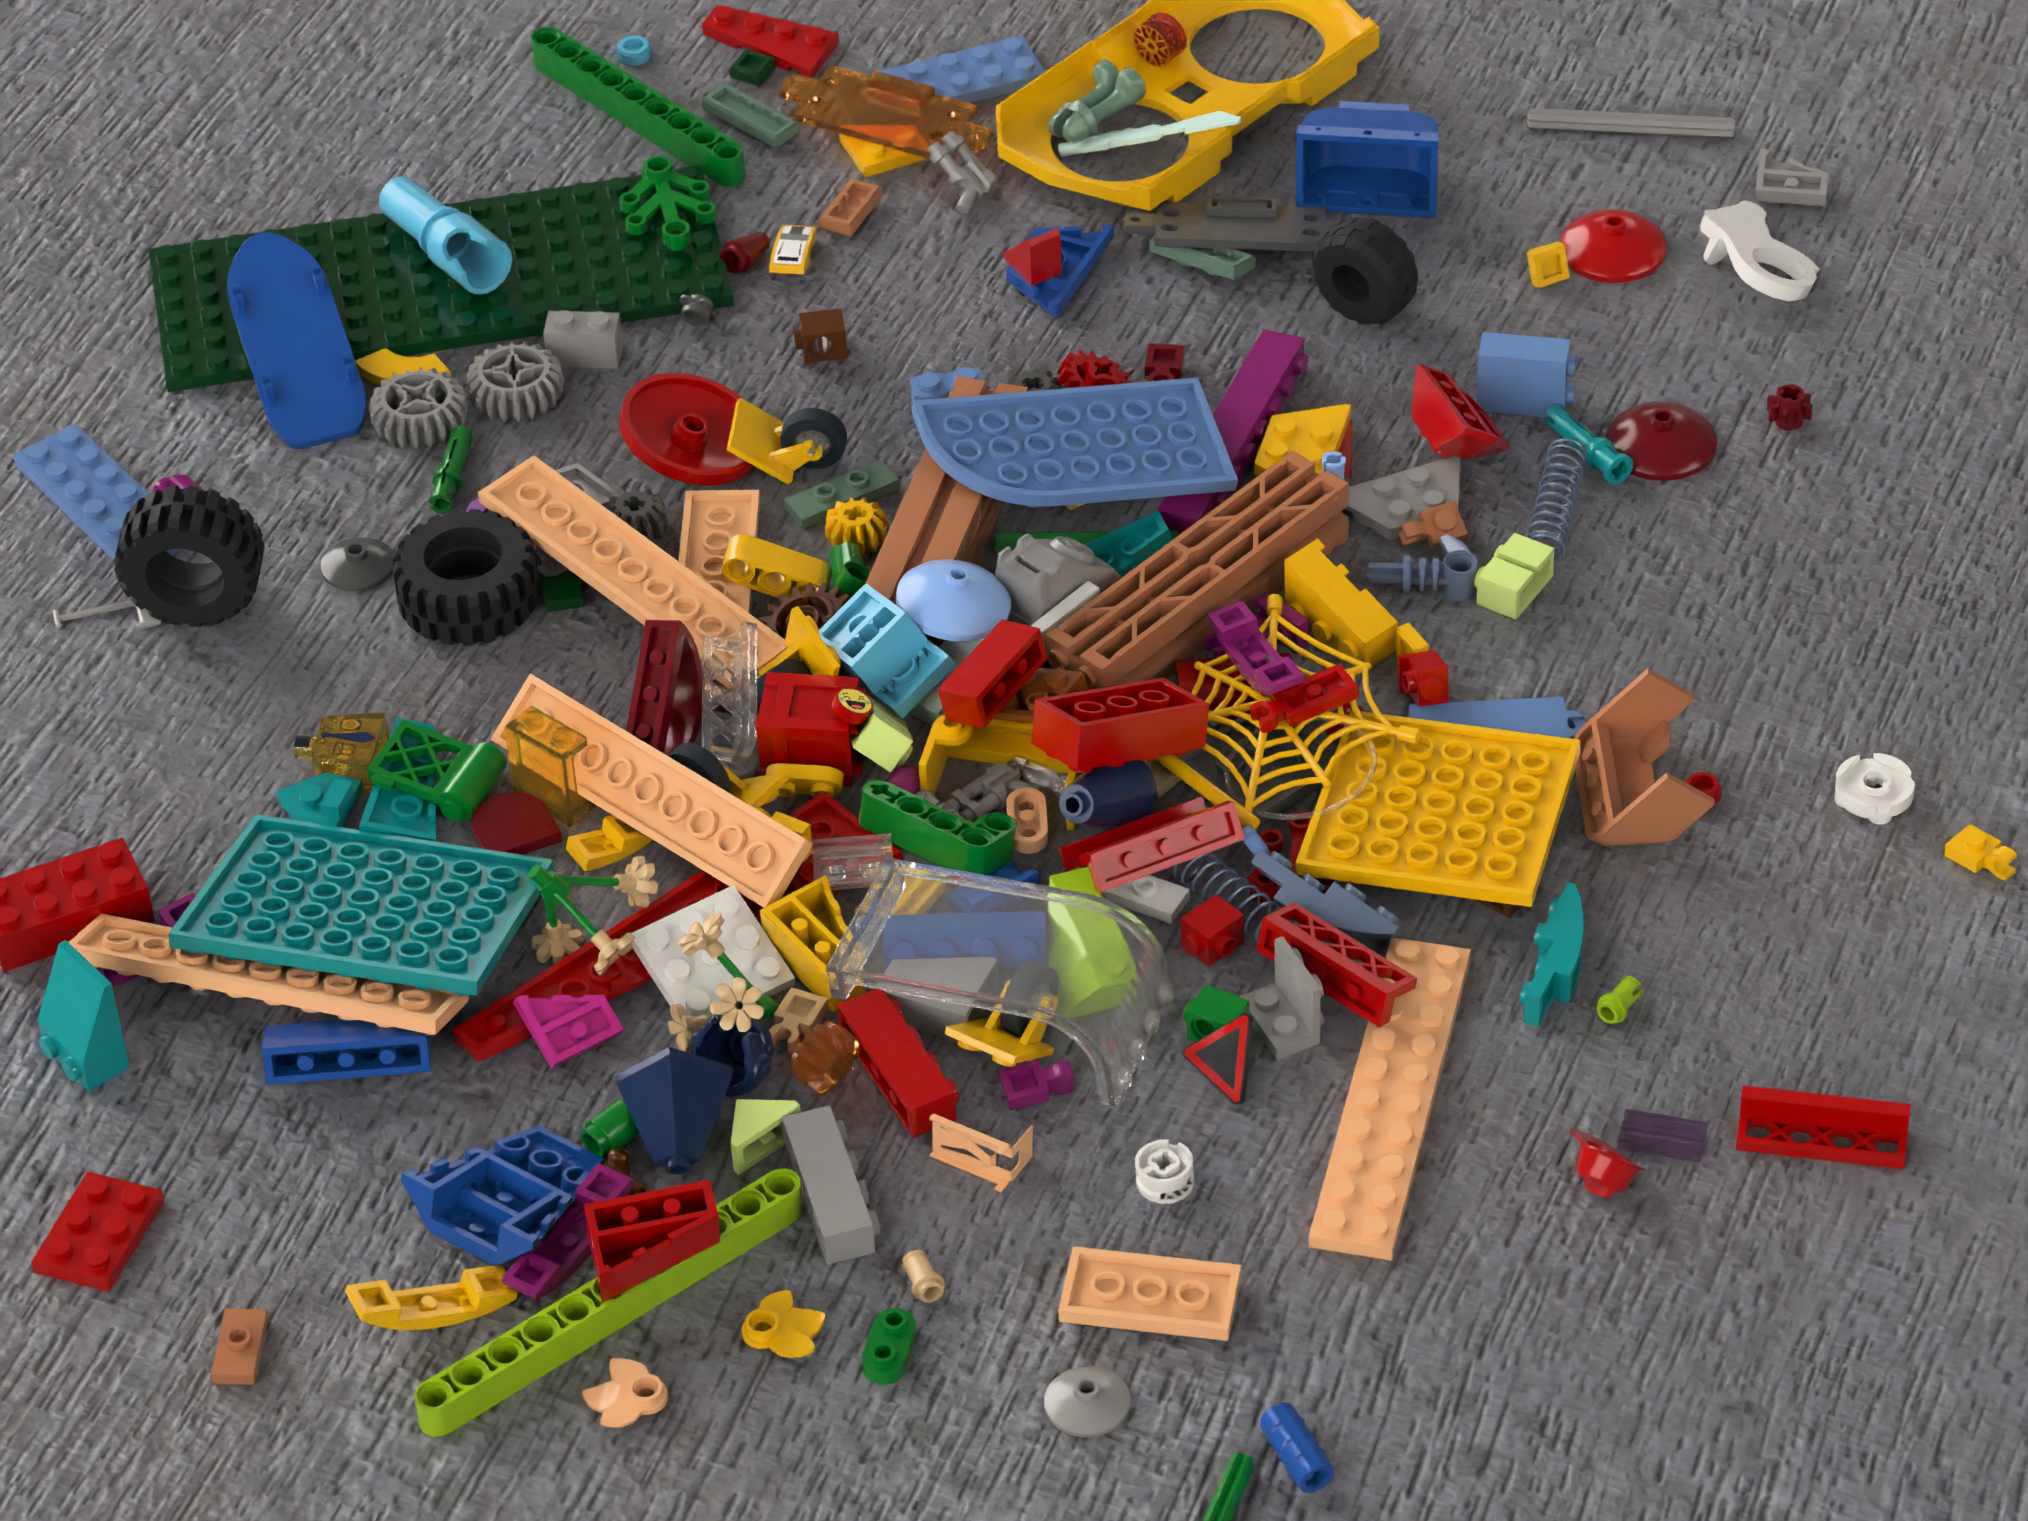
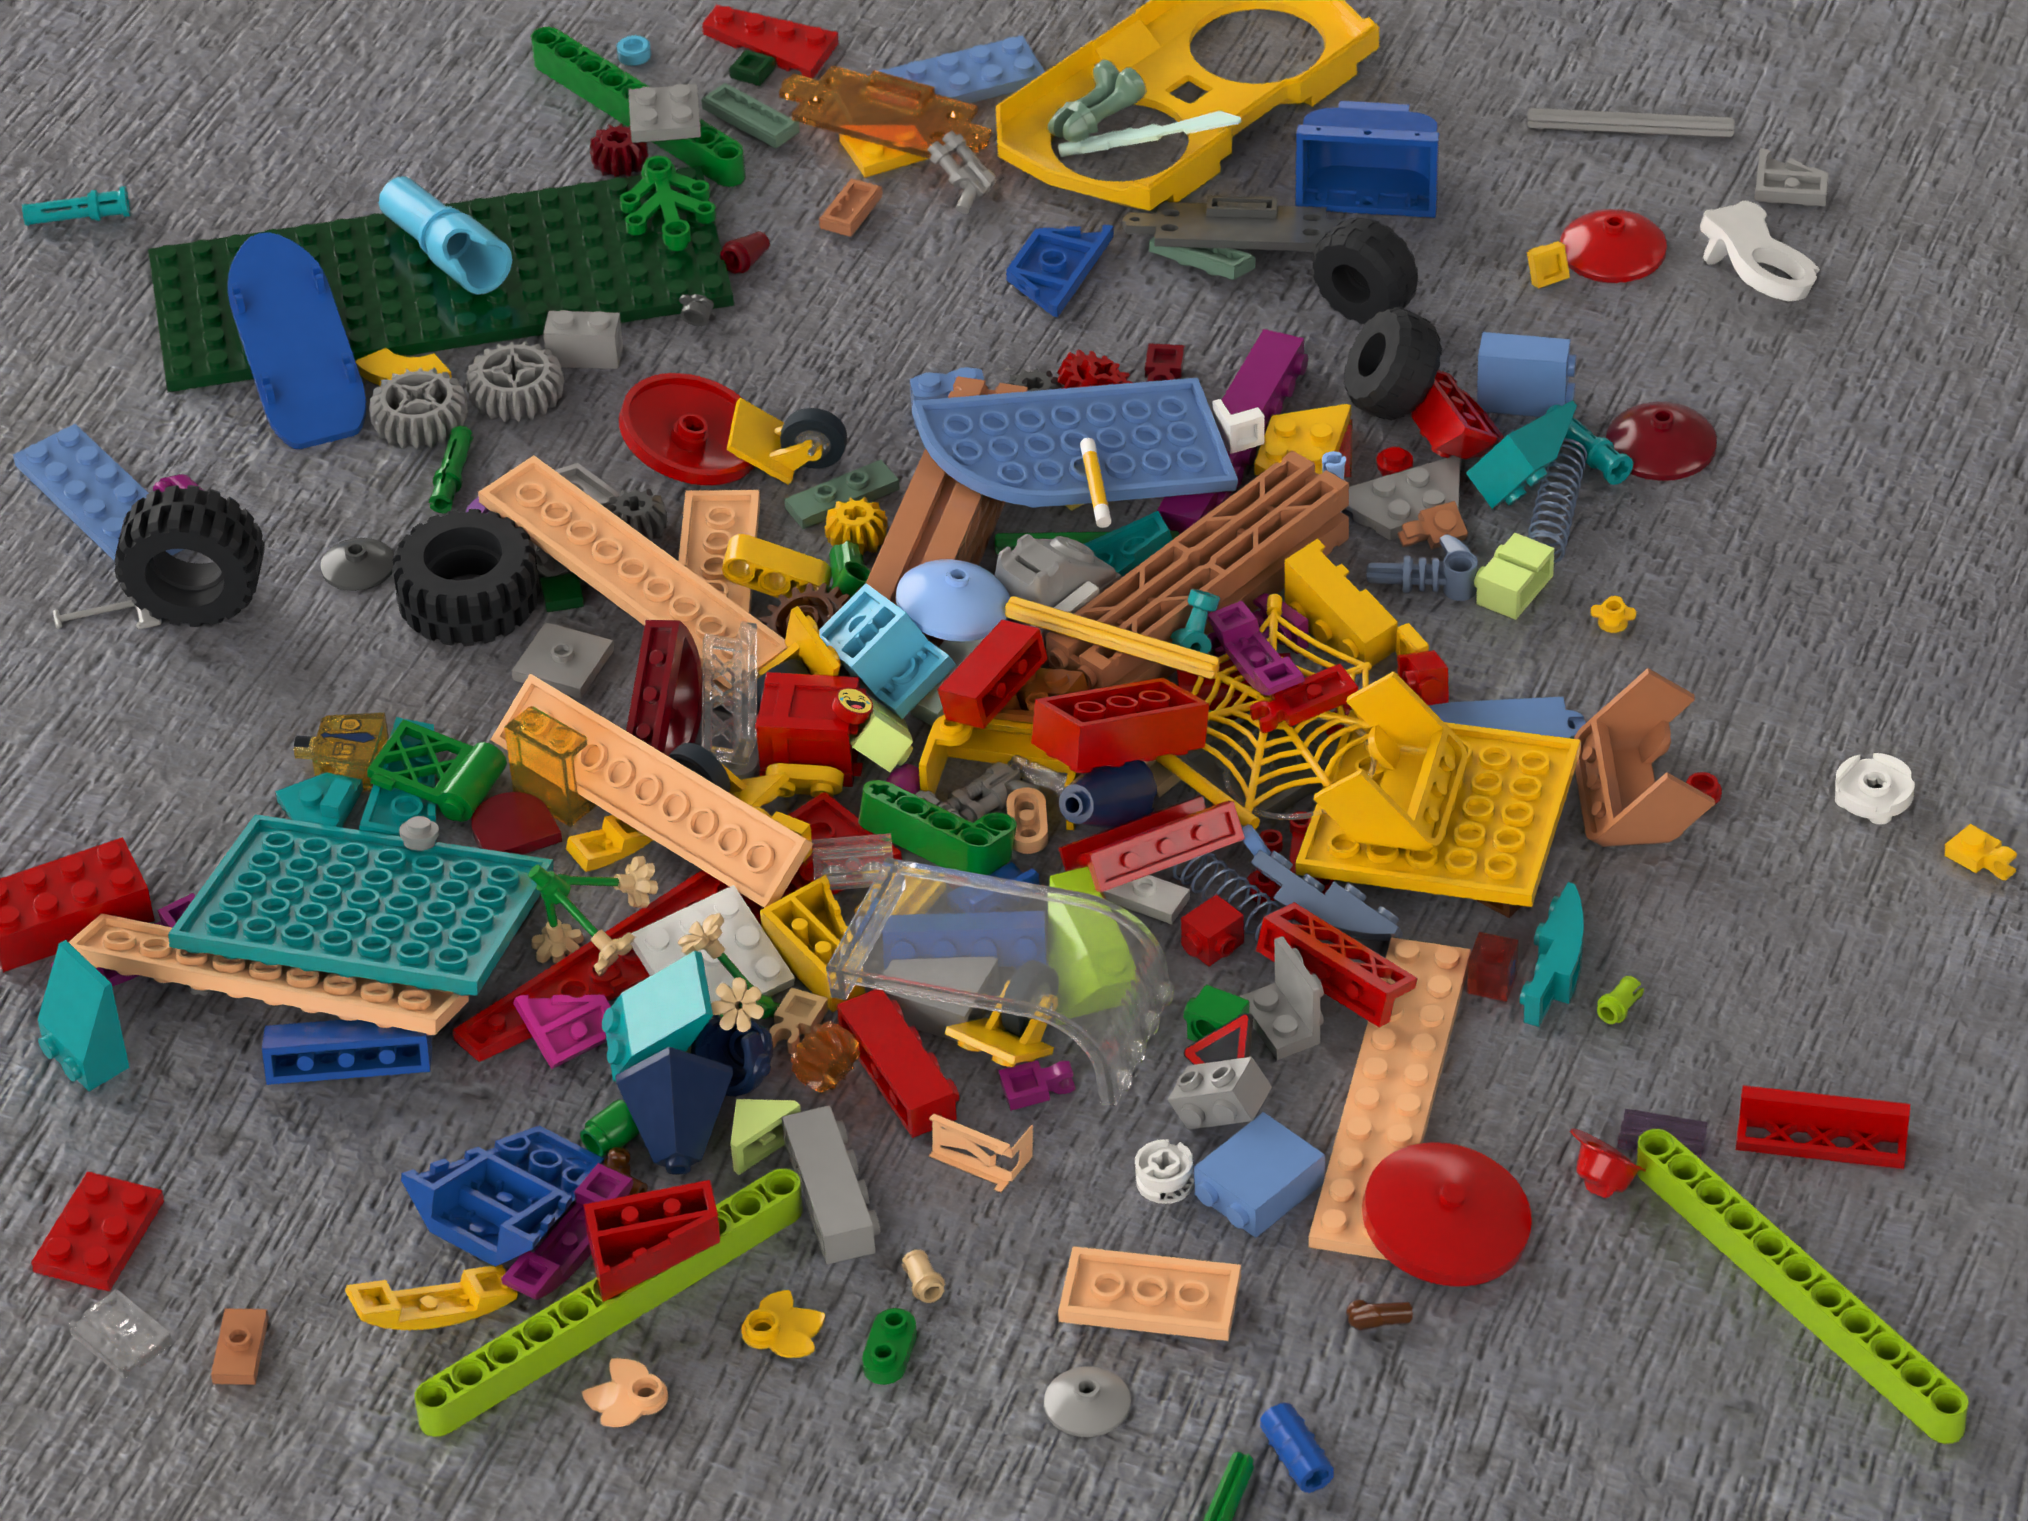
slope [769,225,817,275] -> none
reddish brown brick [793,308,848,364] -> none
red slope [1003,228,1062,286] -> none
clear red wheel [1133,12,1187,67] -> none
dark red gear [1767,384,1813,430] -> none
none -> teal pin [22,186,131,226]
none -> clear plate [68,1289,173,1379]
none -> light grey plate [399,816,439,851]
none -> light grey plate [512,622,614,699]
none -> dark red gear [589,123,649,178]
none -> slope [602,951,713,1082]
none -> light grey plate [629,84,701,143]
none -> yellow axle [1005,596,1220,679]
none -> yellow bar [1080,438,1111,528]
none -> light grey brick [1167,1057,1272,1130]
none -> teal leg [1170,589,1220,654]
none -> medium blue brick [1194,1112,1325,1238]
none -> white panel [1212,399,1265,454]
none -> yellow windscreen [1313,671,1467,851]
none -> black tyre [1344,307,1442,420]
none -> reddish brown arm [1346,1300,1413,1331]
none -> red dish [1362,1142,1532,1287]
none -> red plate [1376,447,1413,477]
none -> teal slope [1466,400,1577,508]
none -> clear red brick [1468,932,1519,1002]
none -> yellow plate [1590,596,1636,633]
none -> lime beam [1637,1129,1969,1444]

